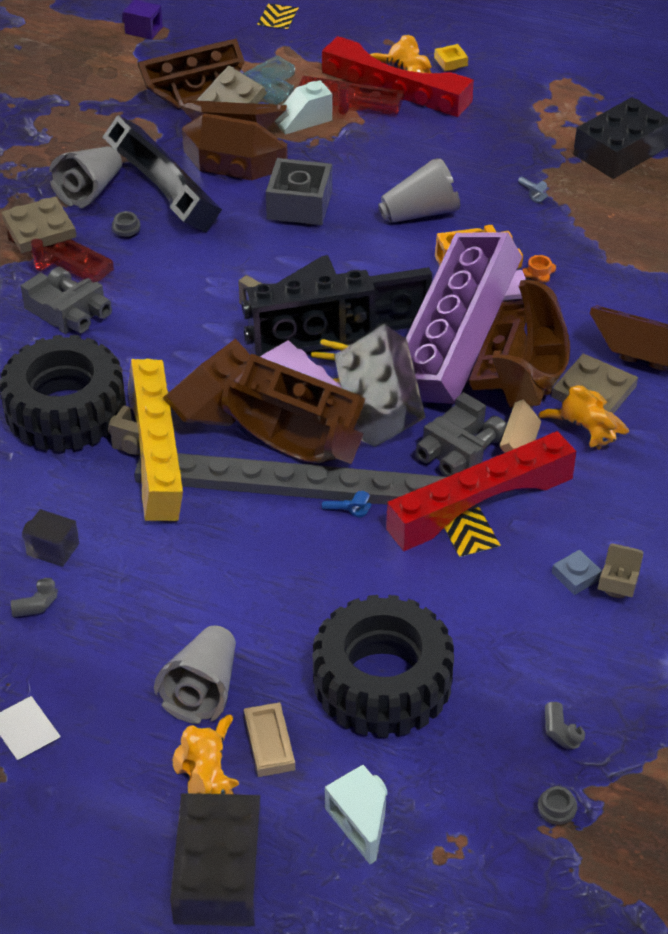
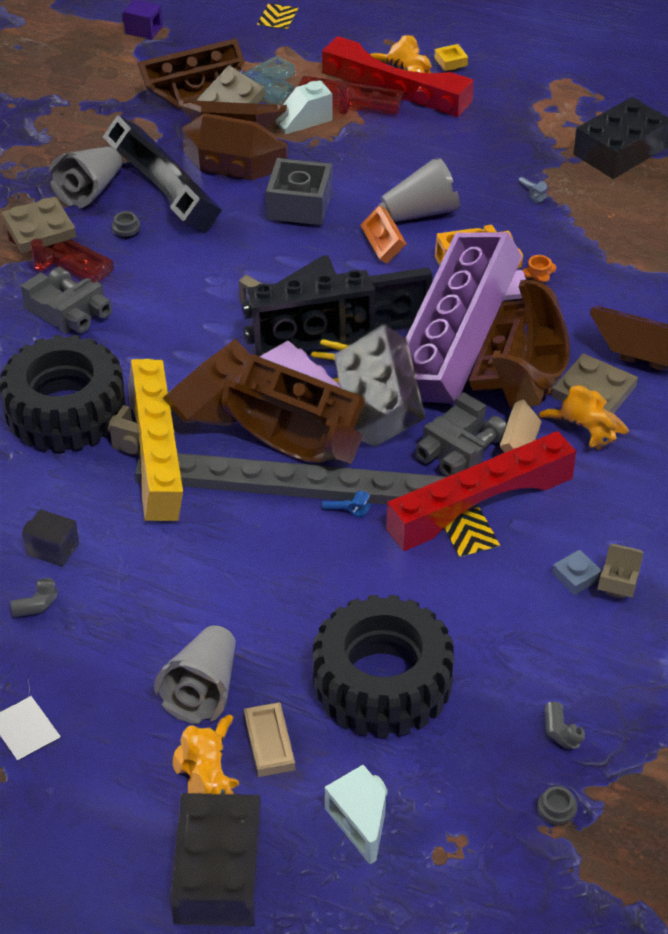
none -> orange plate [360,205,407,264]

